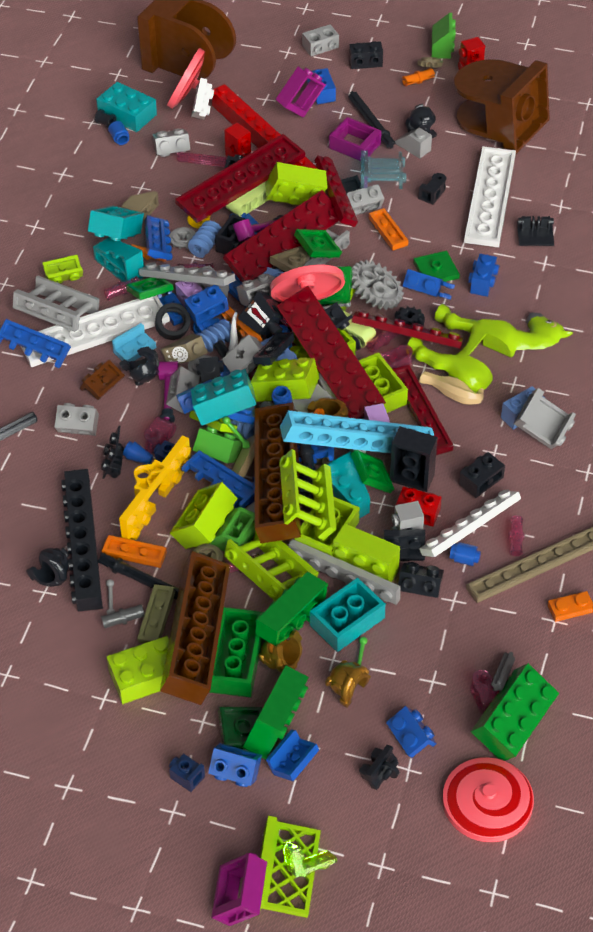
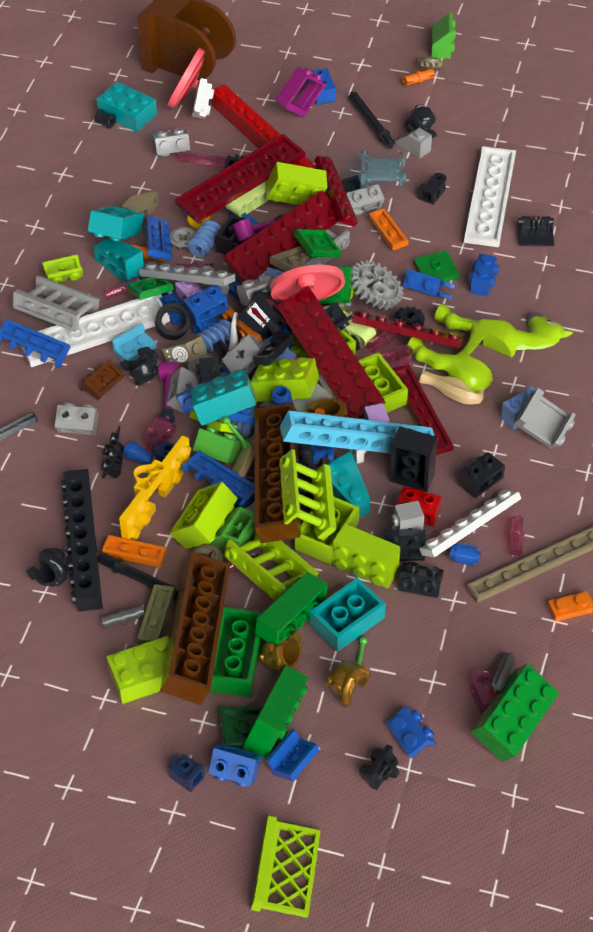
light grey hinge [106,579,115,615] -> none
blue brick [108,121,129,145] -> none
magenta window [211,853,267,926] -> none
red brick [224,123,251,157] -> none
clear neon green bracket [282,841,337,877] -> none
light grey plate [288,539,400,605] -> none
light grey brick [302,24,339,56] -> none
magenta window [328,117,381,162] -> none
black brick [349,41,383,69] -> none
green plate [351,450,394,493] -> none
coral dish [442,757,534,842] -> none
reddish brown piece [454,59,550,154] -> none
red brick [458,37,485,70] -> none

